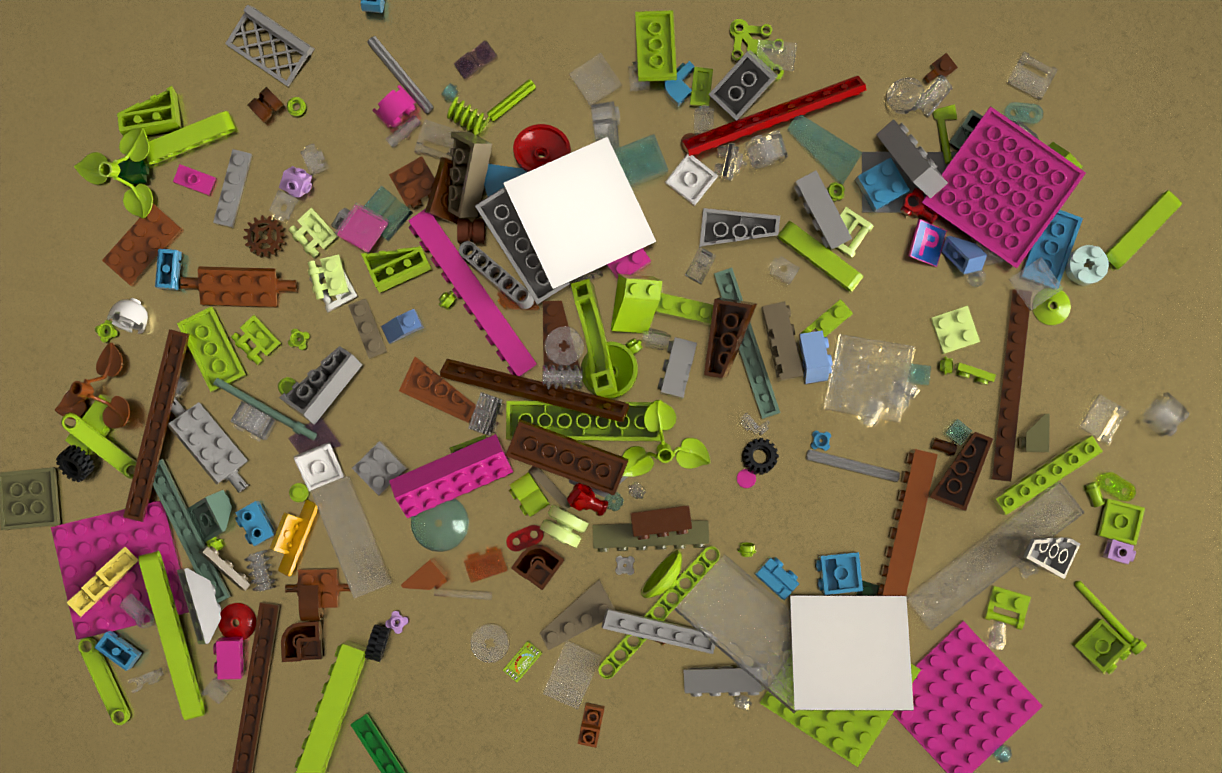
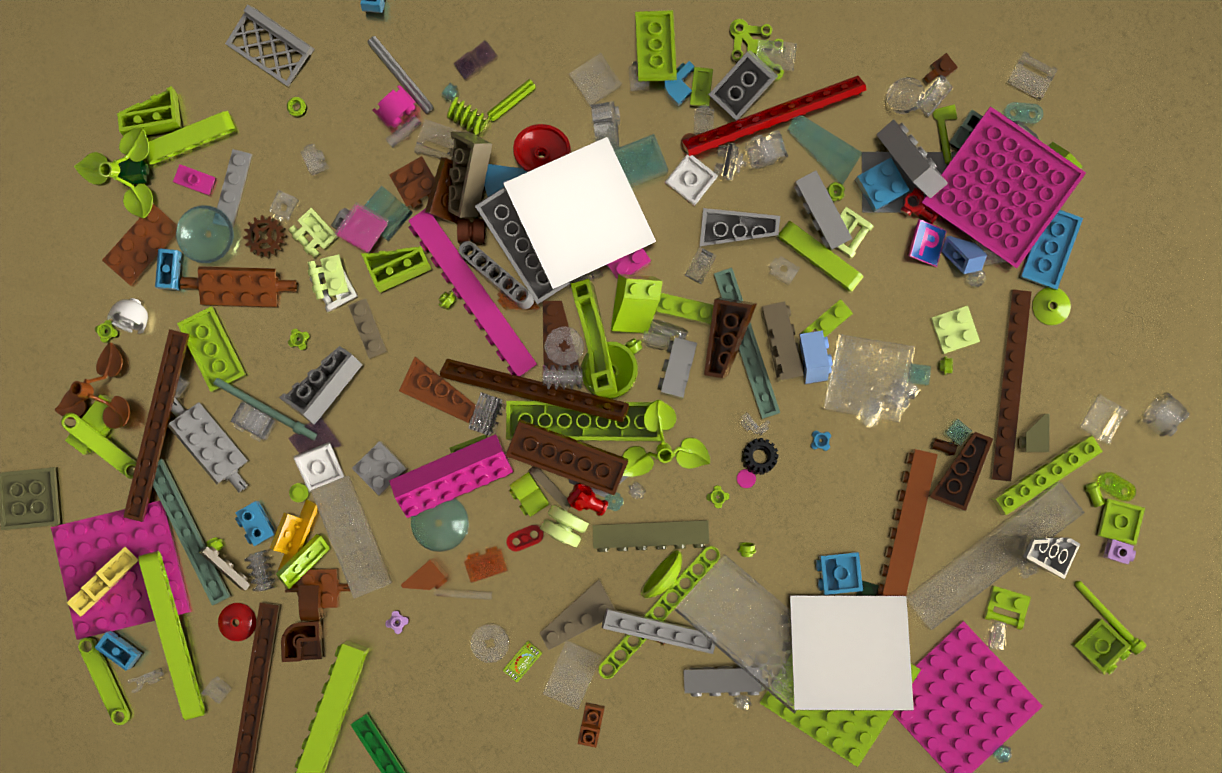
black tyre [56,445,94,482] -> none
clear piece [120,593,156,628] -> none
wedge [177,568,221,644] -> none
sand green slope [188,490,232,543] -> none
dark pink brick [213,637,244,680] -> none
lime plate [231,315,281,365] -> none
reddish brown wheel [247,87,284,123] -> none
lime plate [278,377,296,394] -> none
lavender brick [279,166,312,198] -> none
black tyre [365,624,390,662] -> none
medium blue slope [381,309,424,344] -> none
reddish brown brick [511,545,565,590] -> none
white plate [615,556,635,575] -> none
reddish brown brick [630,505,692,540] -> none
dark azure brick [755,557,800,600] -> none
light grey axle [806,450,900,482] -> none
lime plate [954,362,996,385] -> none
clear plate [1009,257,1063,311] -> none
light aqua brick [1065,245,1109,286] -> none
lime beam [1106,190,1182,270] -> none
none -> clear light blue dish [176,205,234,263]
none -> lime plate [276,534,330,589]
none -> clear tile [650,319,688,339]
none -> lime plate [706,485,729,508]

